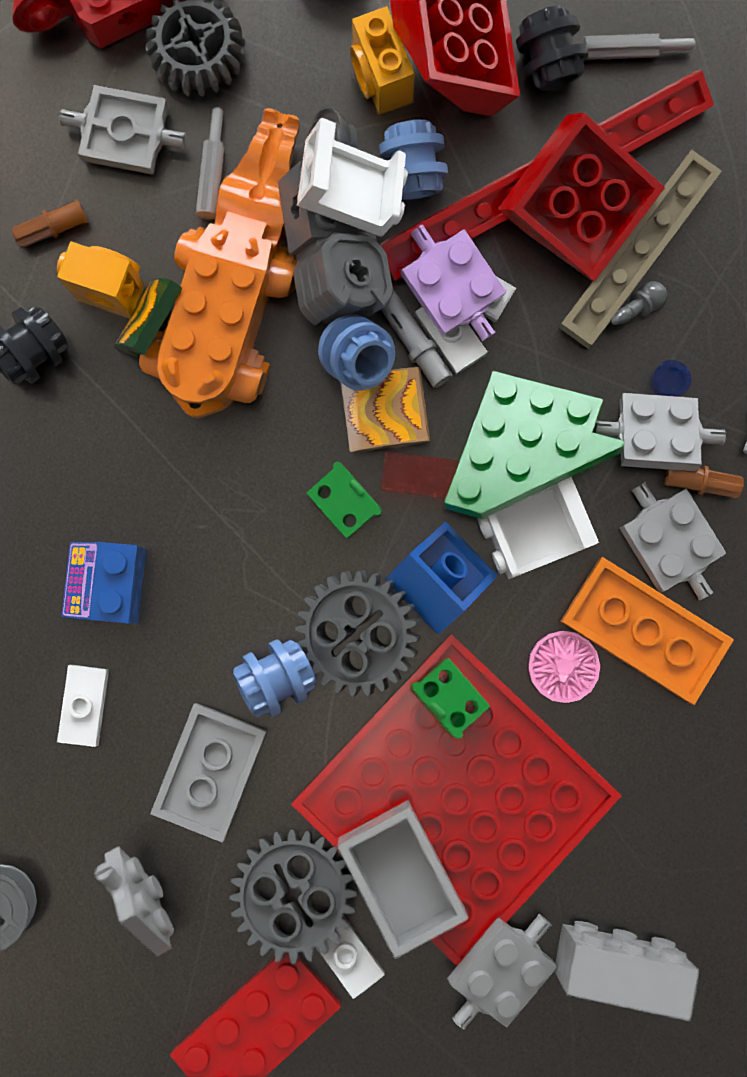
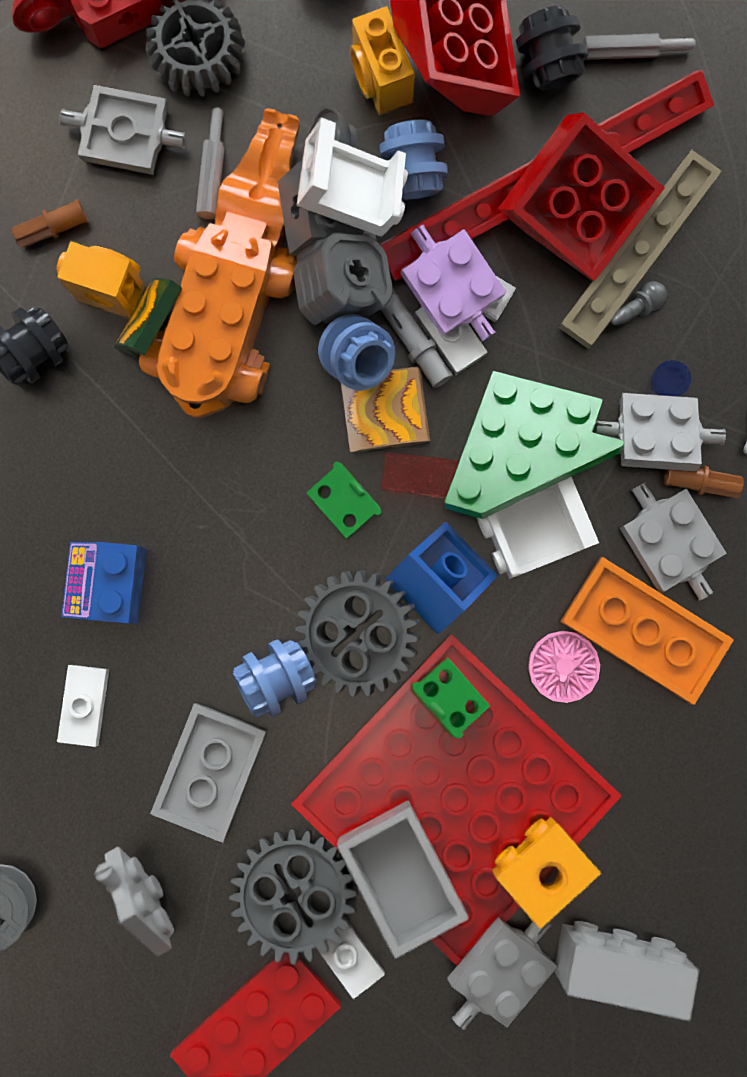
none -> light orange brick [492,817,601,929]

